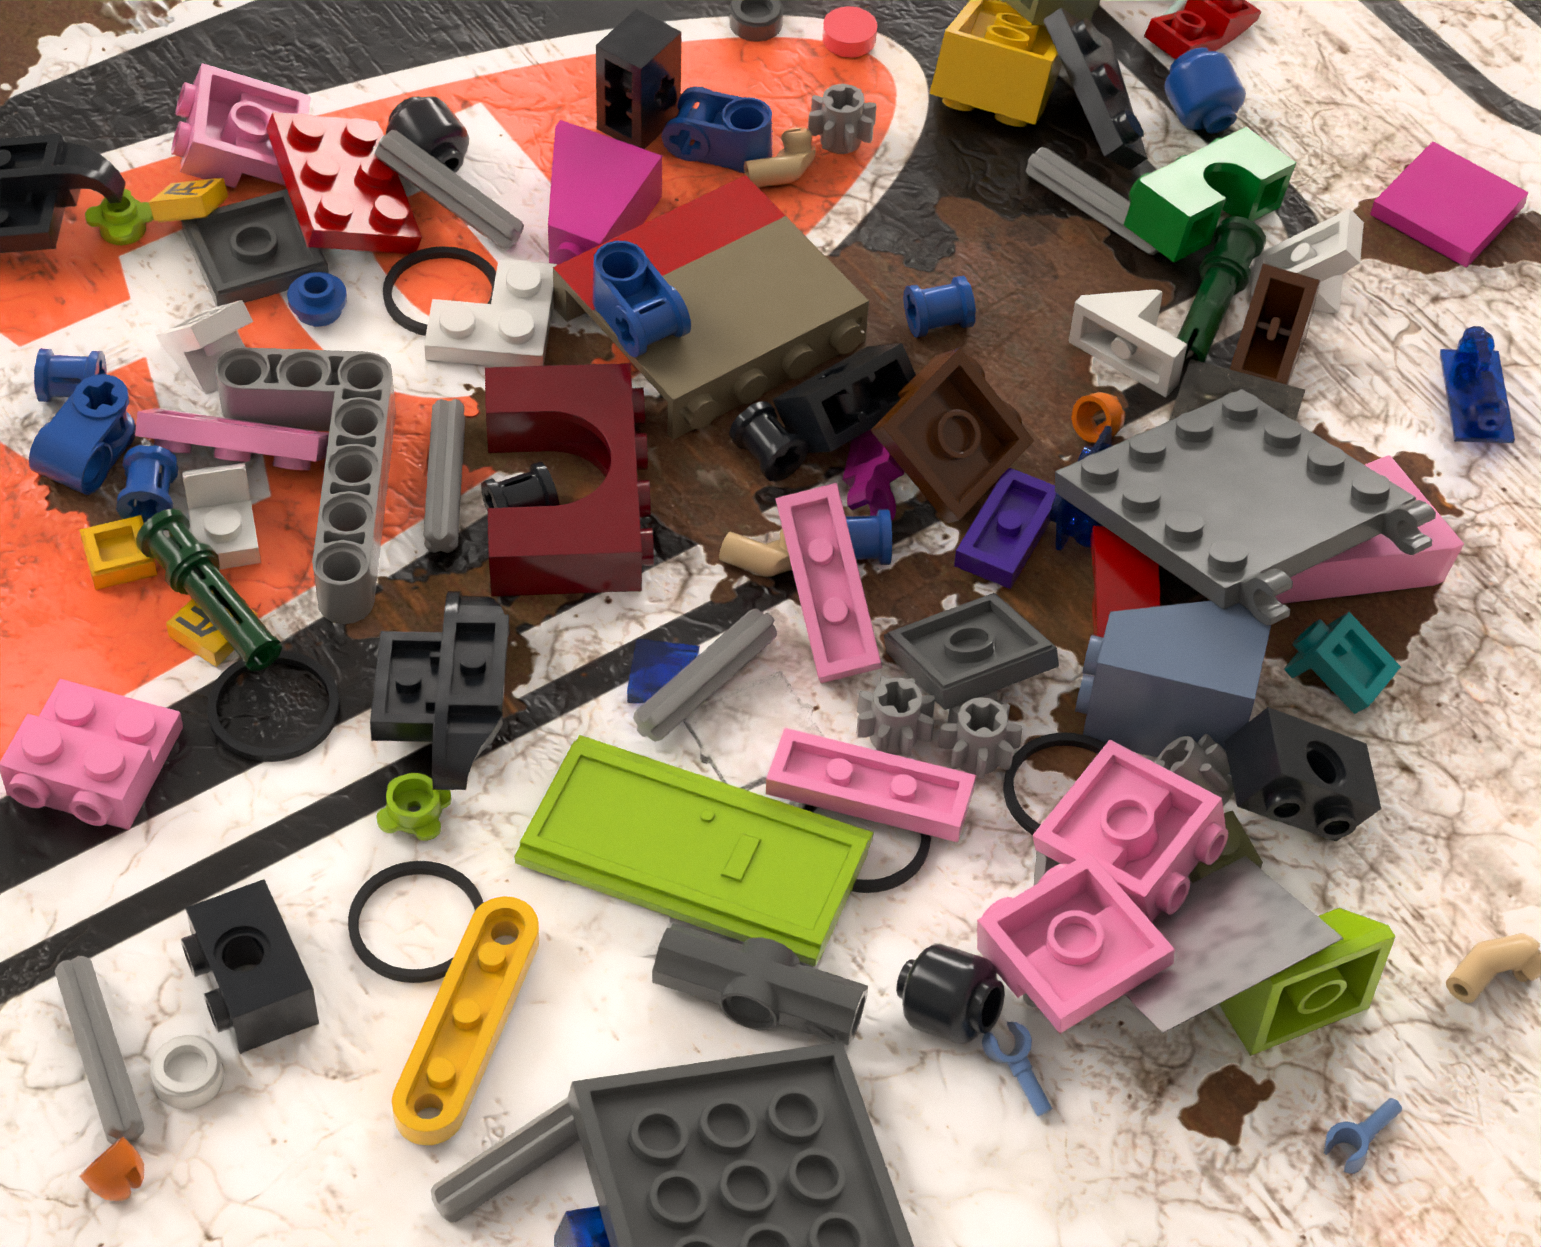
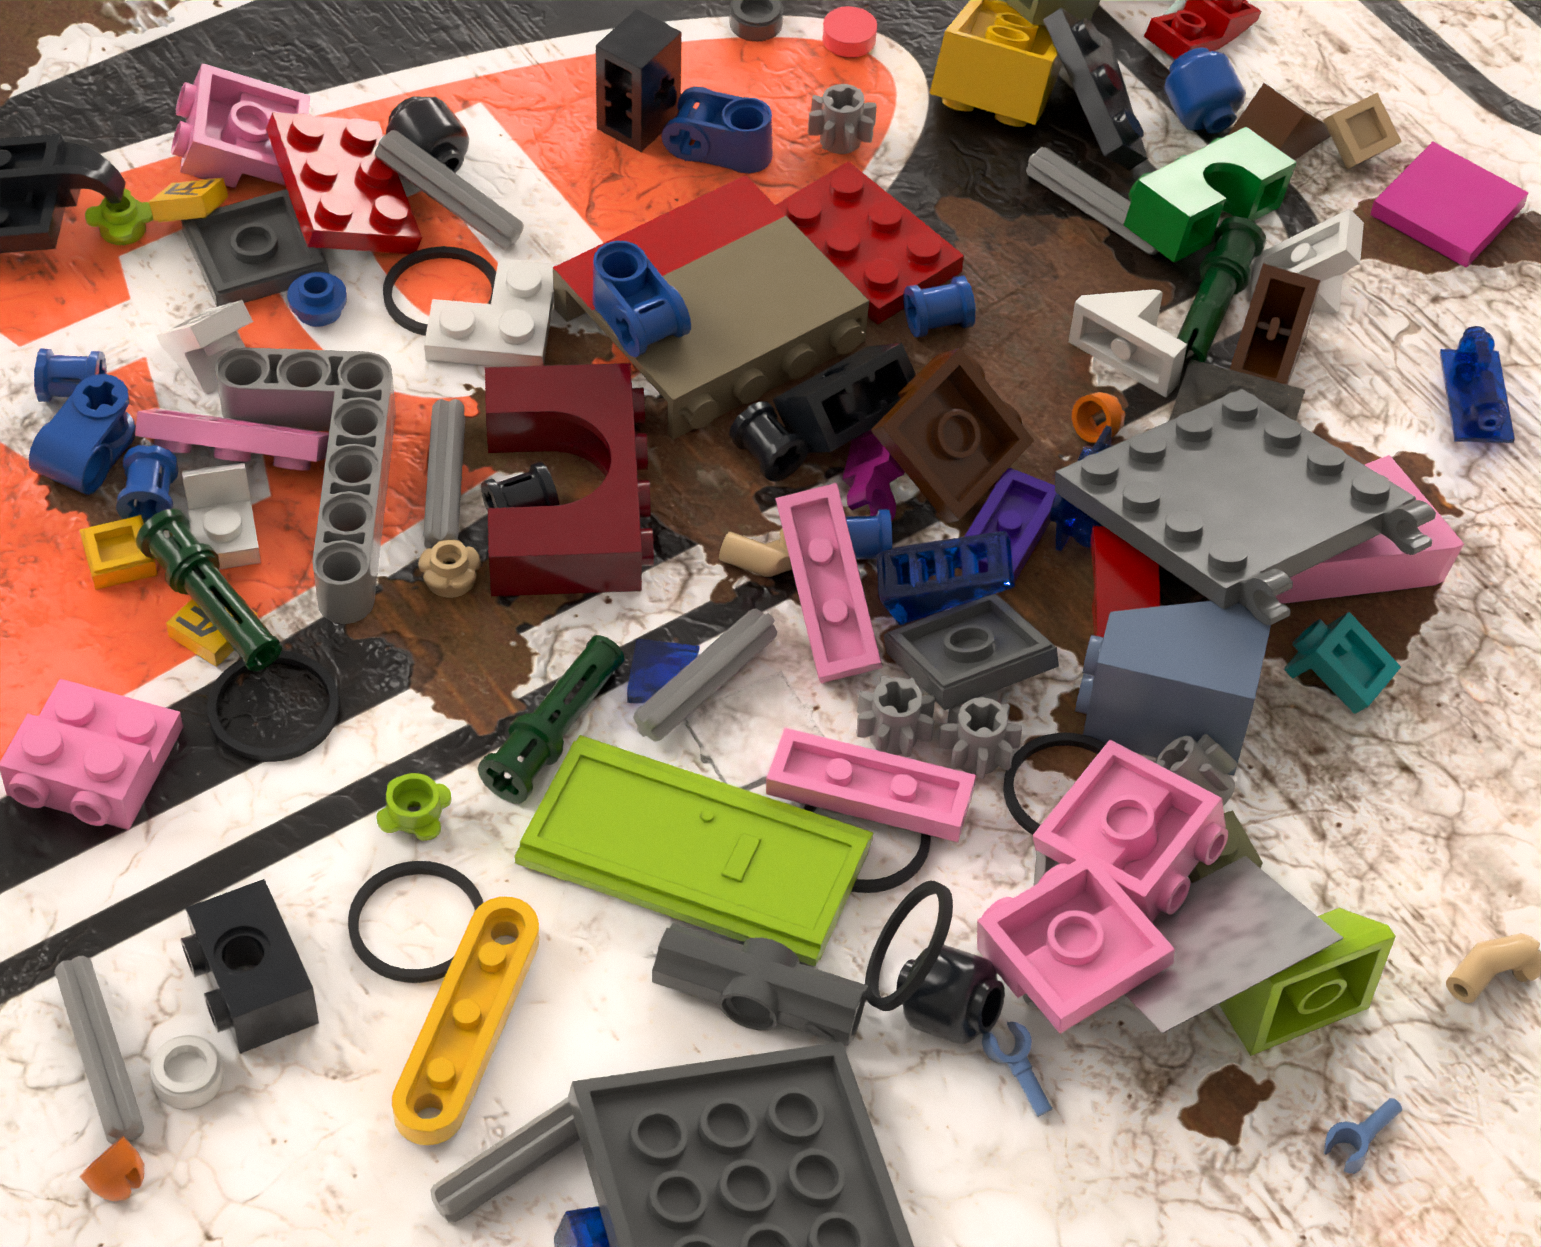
black plate [370,591,510,790] -> none
dark pink slope [548,120,662,265] -> none
tan arm [744,128,816,188] -> none
black brick [1224,707,1381,842] -> none
none -> tan plate [418,540,481,598]
none -> dark green pin [478,635,625,803]
none -> red plate [776,161,964,325]
none -> black piece [865,880,953,1011]
none -> clear blue slope [876,531,1015,625]
none -> reddish brown slope [1228,83,1331,161]
none -> tan plate [1323,92,1402,170]

